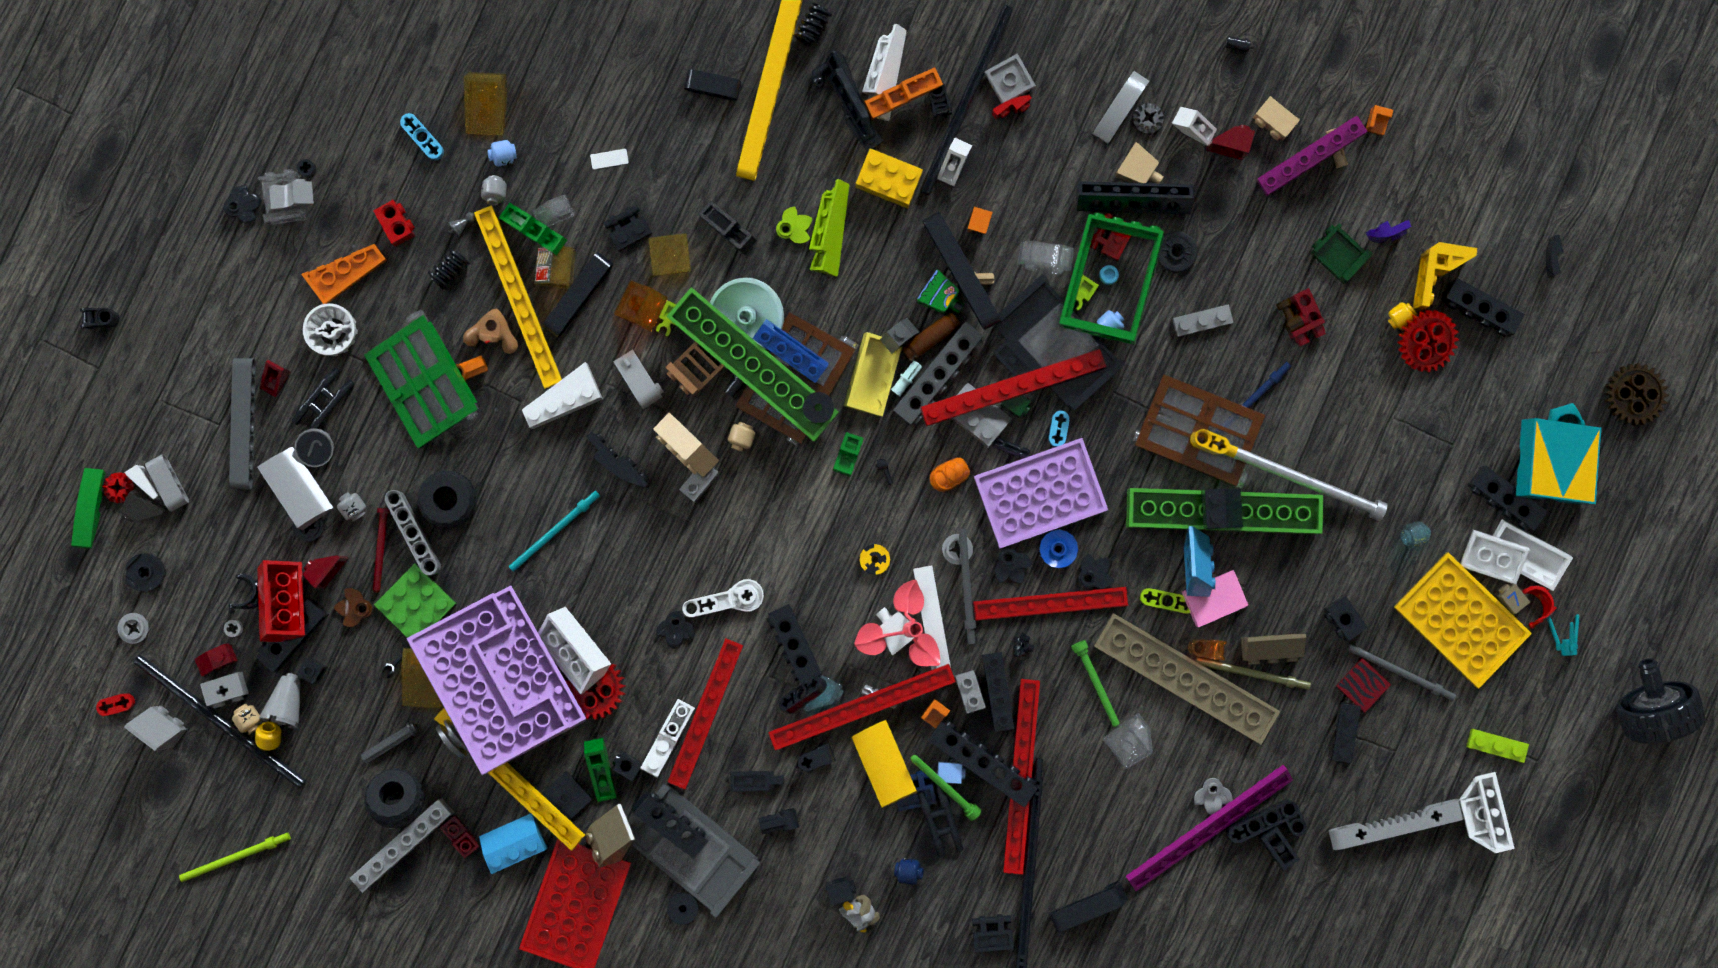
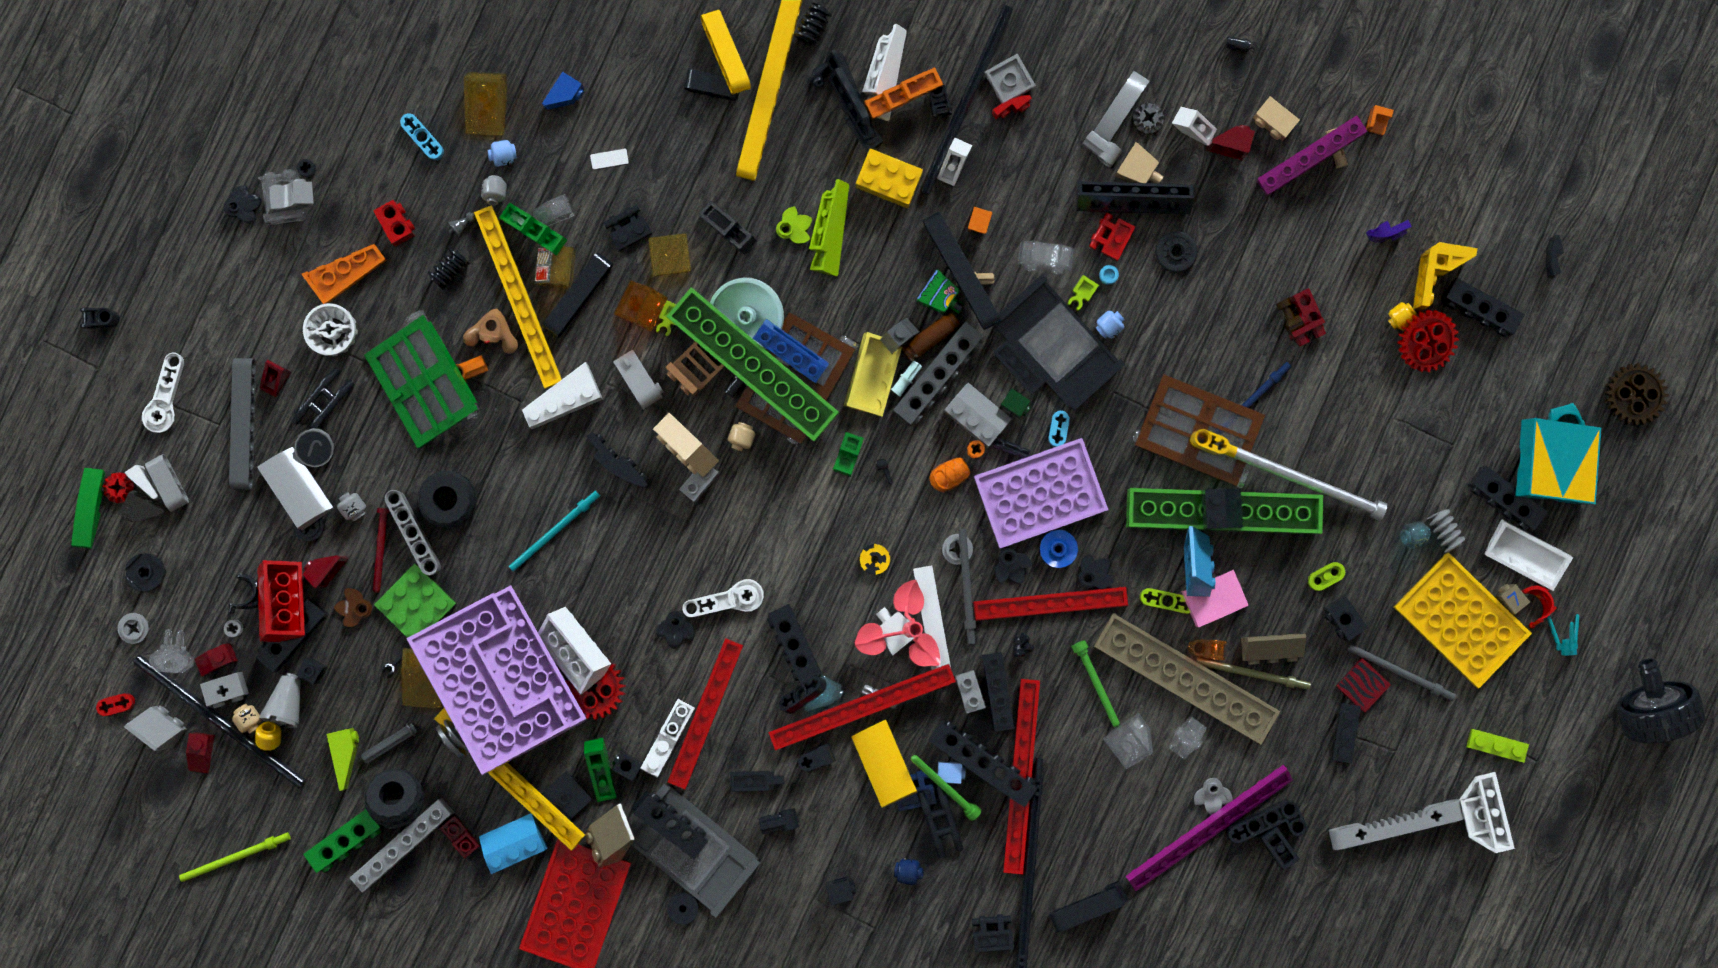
black piece [803,392,834,423] -> none
hair [839,895,880,932] -> none
red plate [920,349,1106,427] -> none
orange panel [921,699,950,728] -> none
green window [1059,213,1164,345] -> none
light grey plate [1172,304,1233,337] -> none
dark green panel [1310,223,1373,284] -> none
white tile [1460,530,1530,584] -> none
none -> white beam [142,353,184,433]
none -> clear hinge [149,629,194,673]
none -> dark red slope [186,732,215,773]
none -> green brick [303,809,383,873]
none -> lime slope [327,728,359,791]
none -> blue slope [542,72,584,110]
none -> yellow beam [700,10,751,94]
none -> orange bush [967,440,985,459]
none -> light grey piece [1082,131,1122,167]
none -> clear hinge [1168,716,1207,759]
none -> lime plate [1308,562,1345,591]
none -> light grey piece [1427,509,1465,553]

